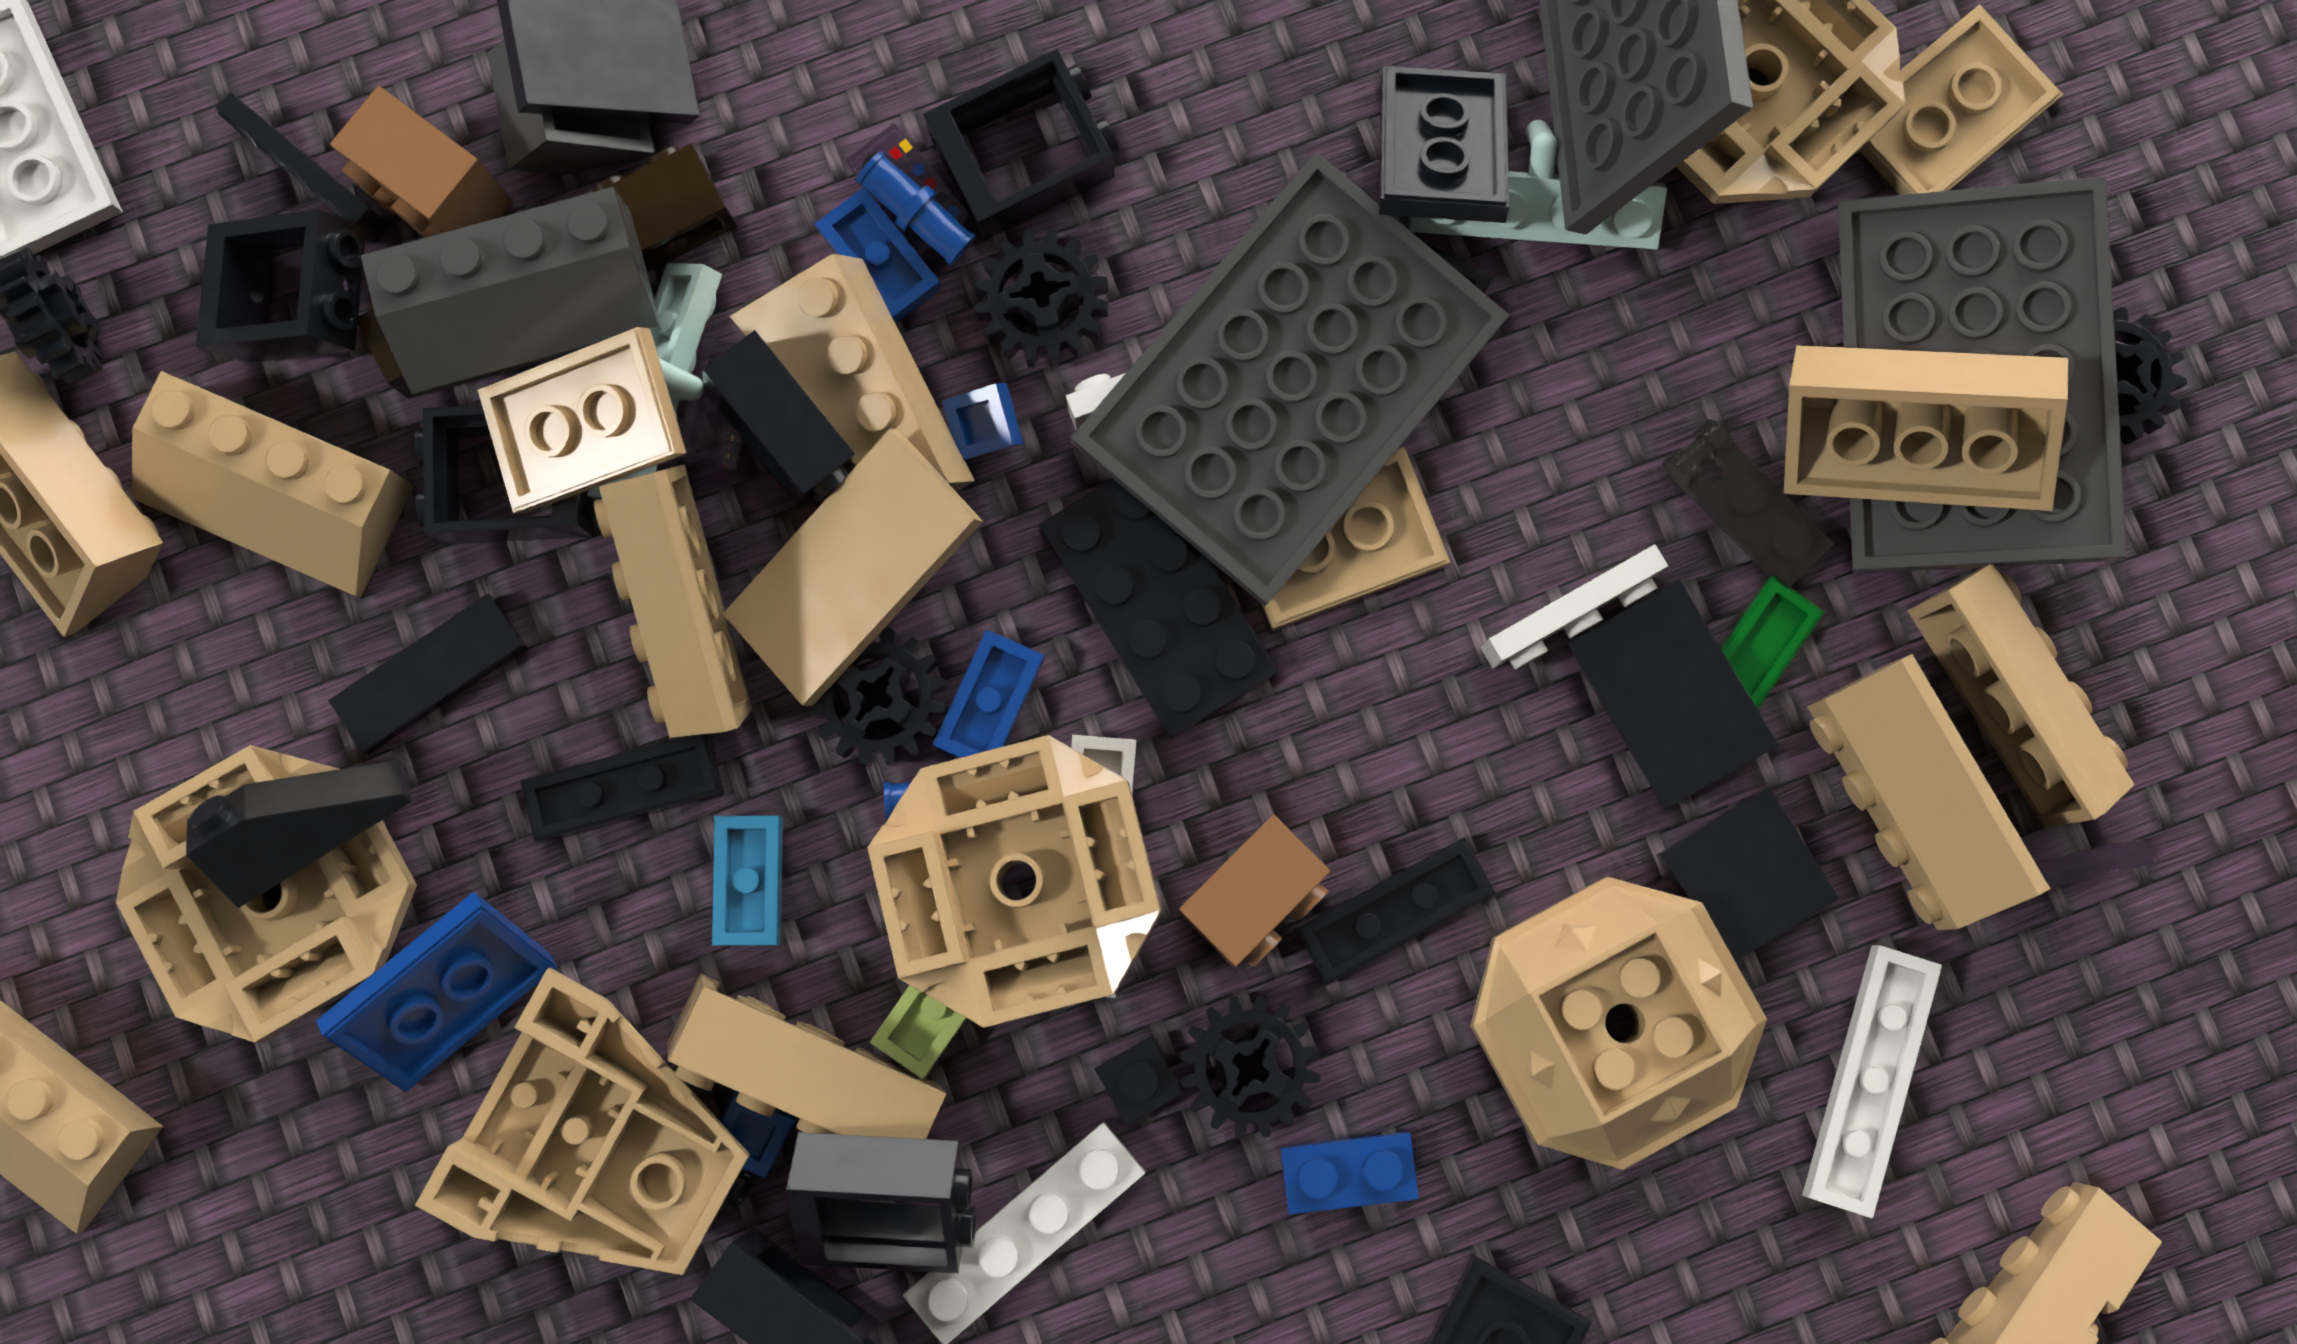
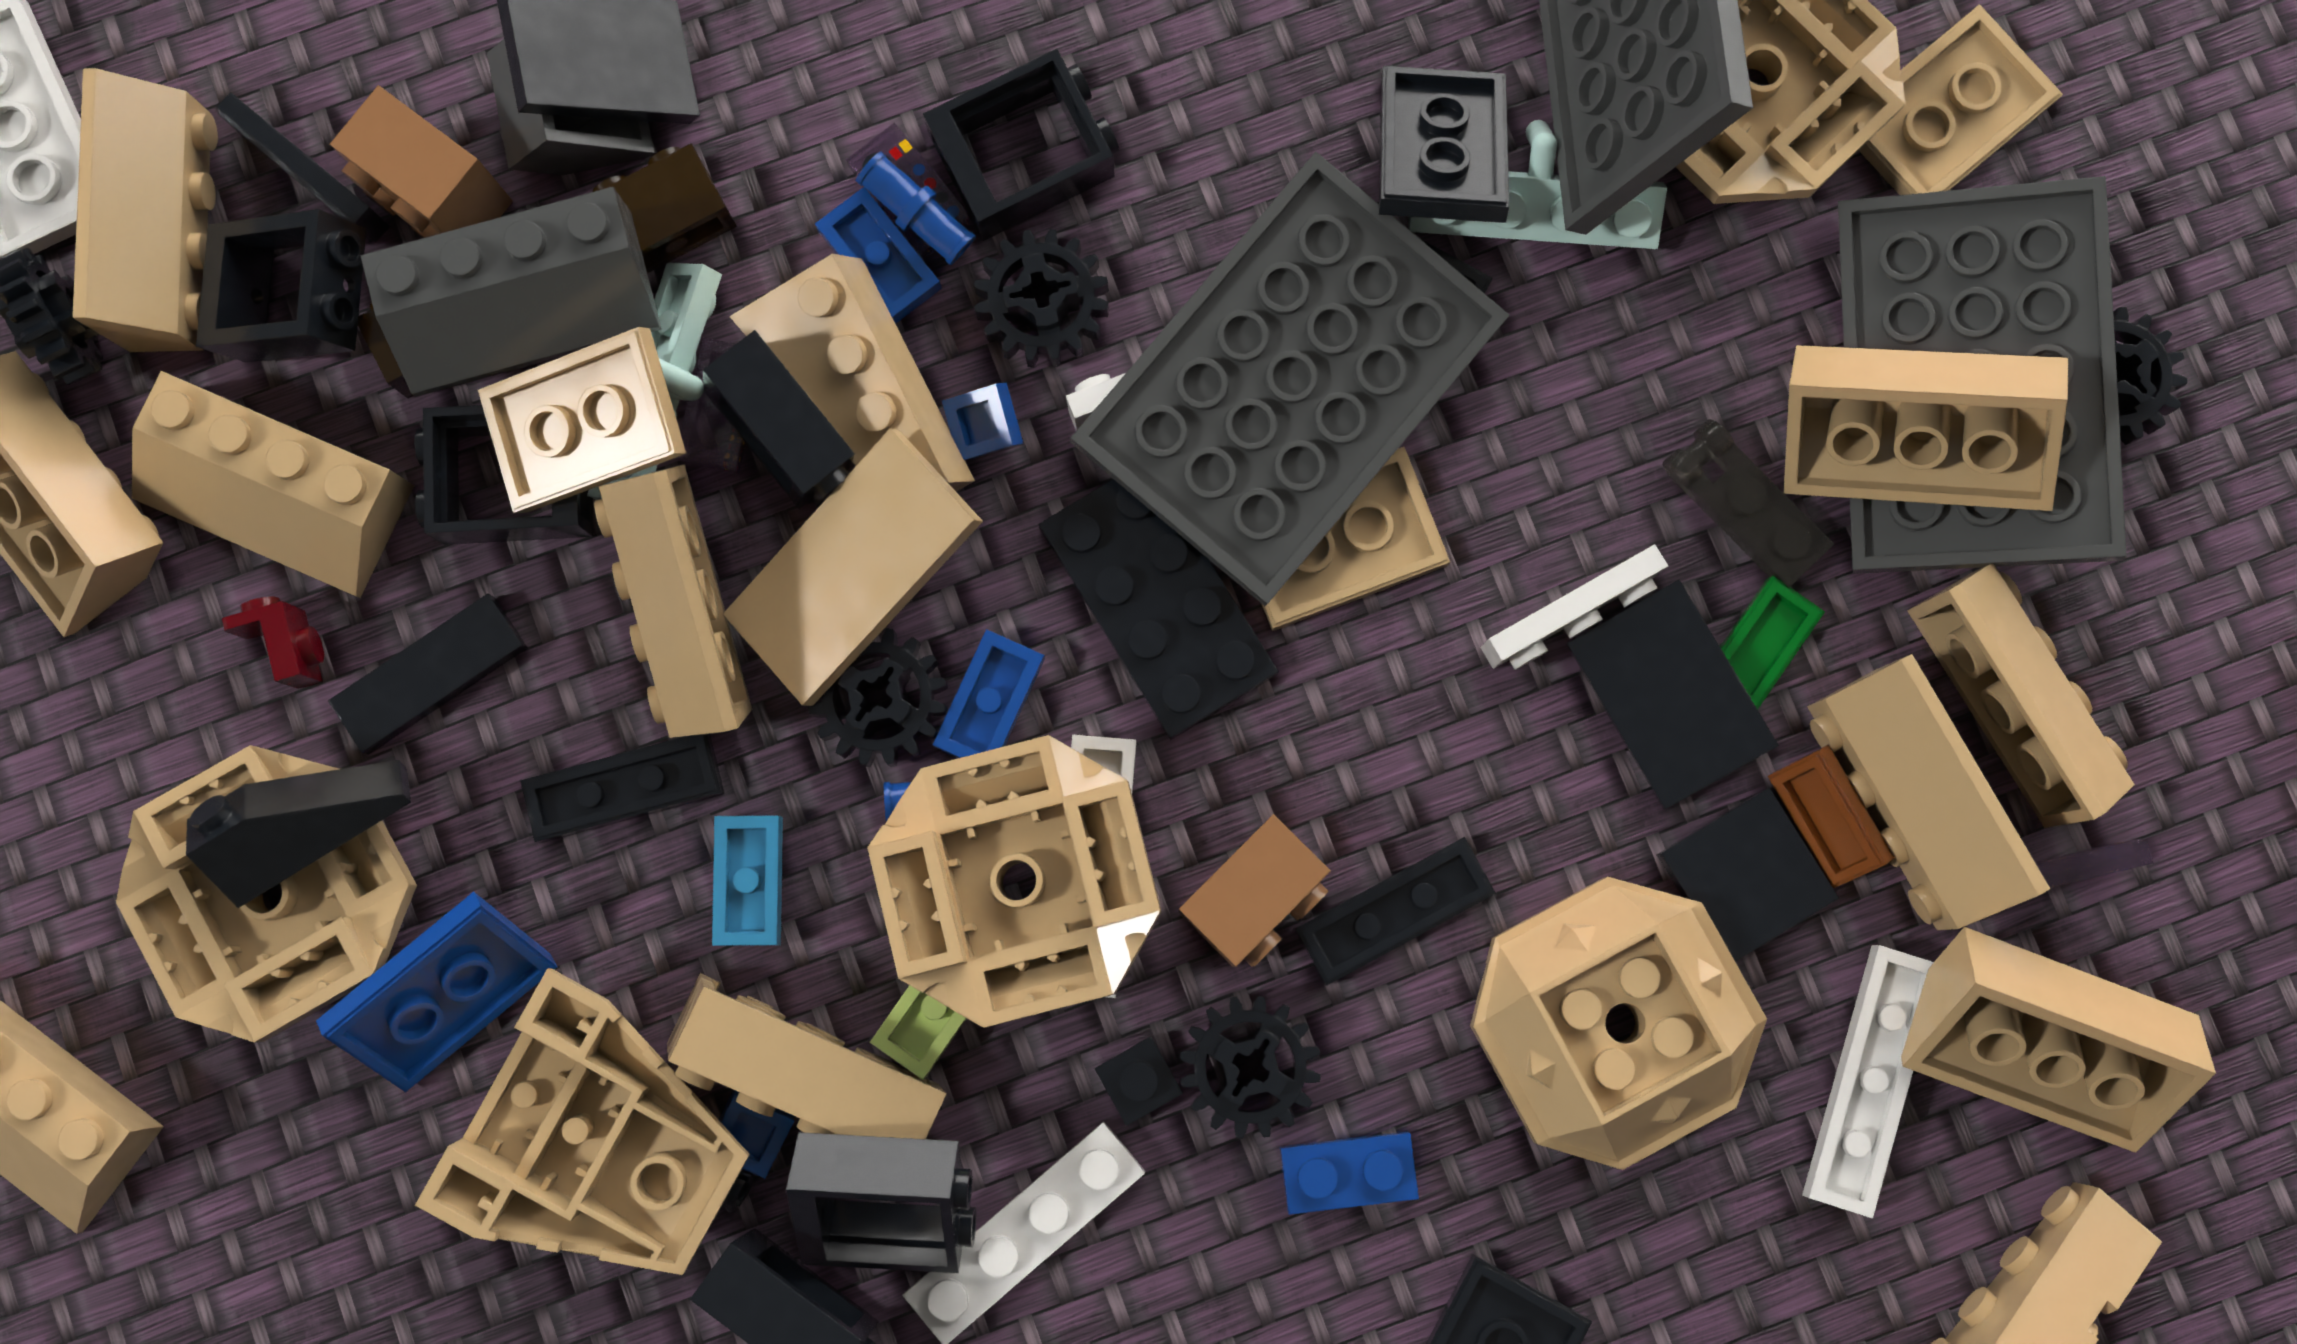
none -> tan slope [73,68,218,352]
none -> dark red bracket [222,596,324,689]
none -> dark orange tile [1768,744,1894,888]
none -> tan slope [1901,927,2216,1153]

